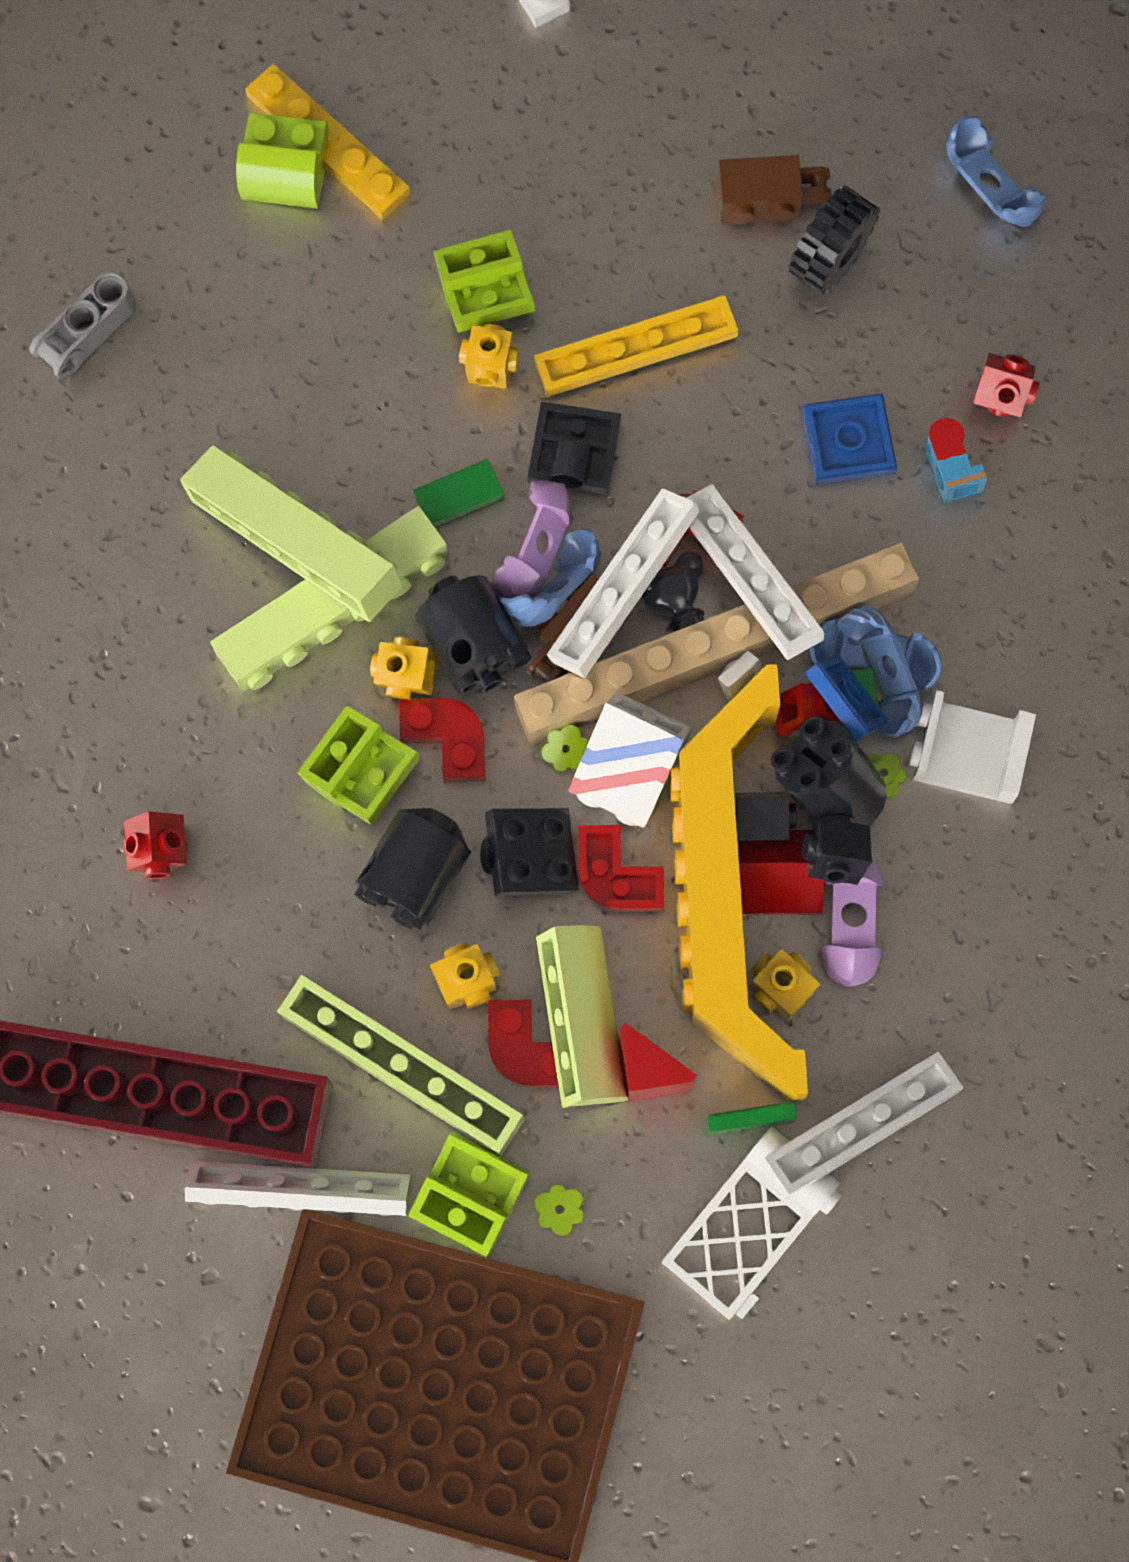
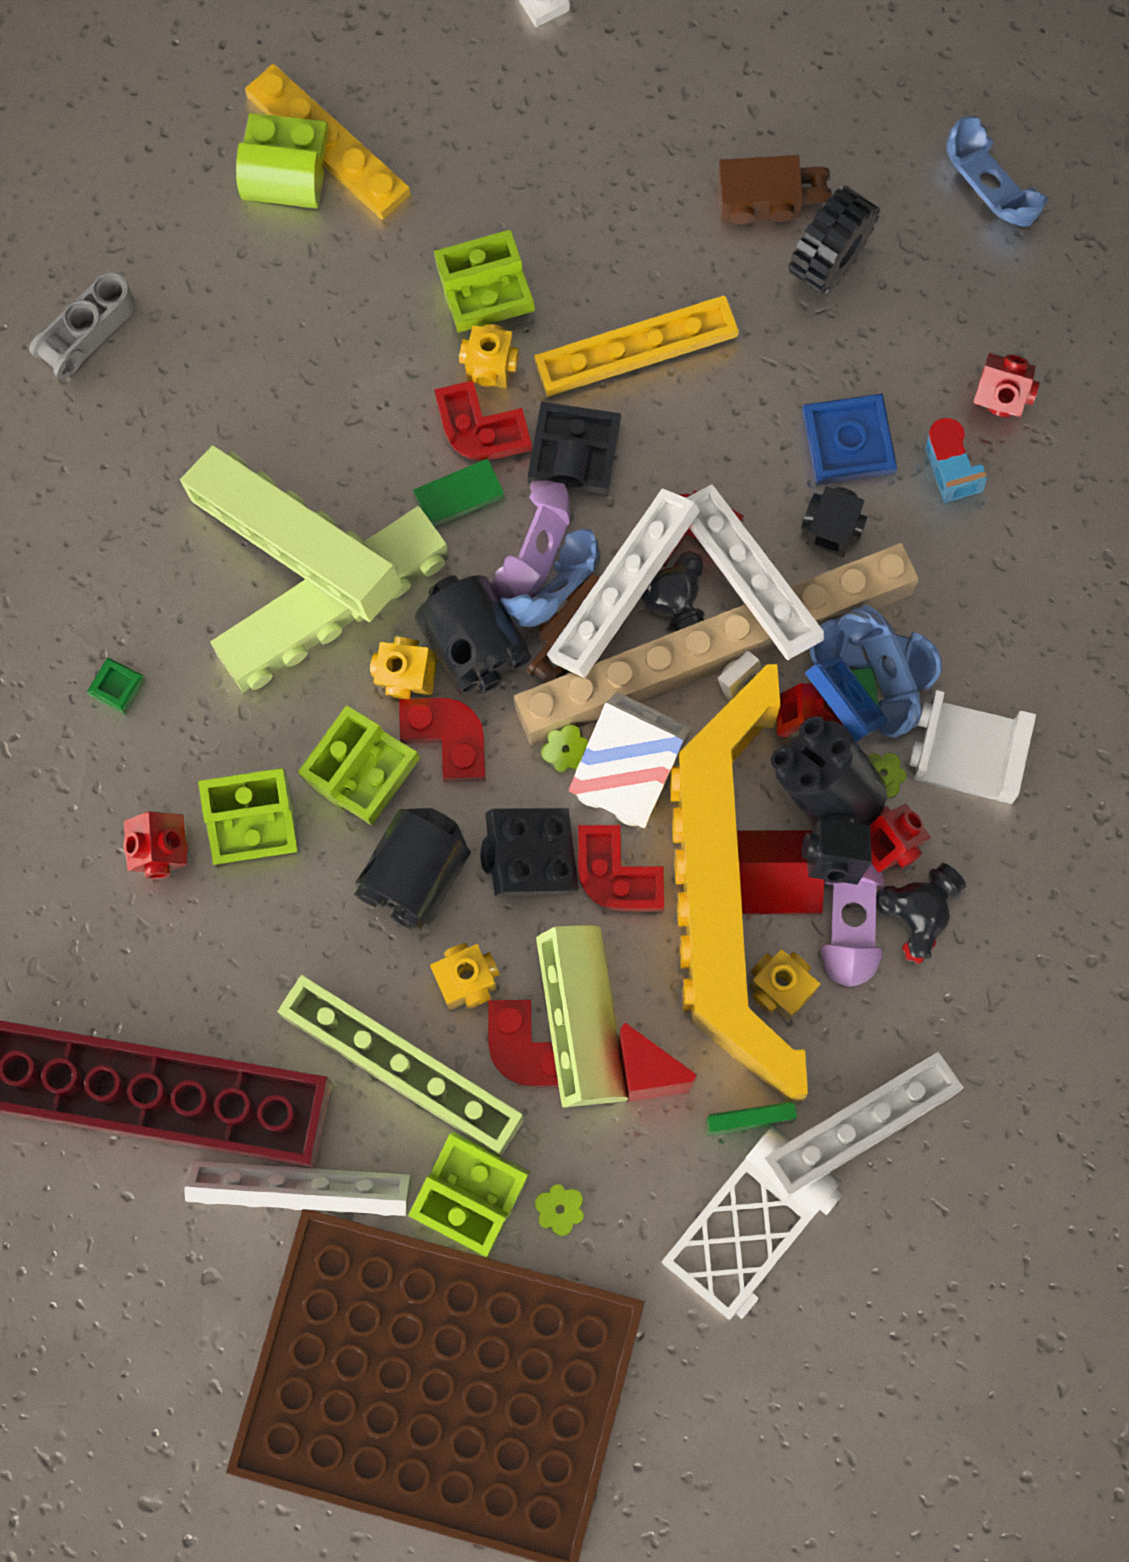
black brick [734,792,797,841] -> none
none -> green tile [87,657,146,715]
none -> lime brick [198,768,299,865]
none -> red plate [434,381,532,461]
none -> black brick [801,486,868,557]
none -> red brick [869,804,932,873]
none -> black animal [876,863,967,964]

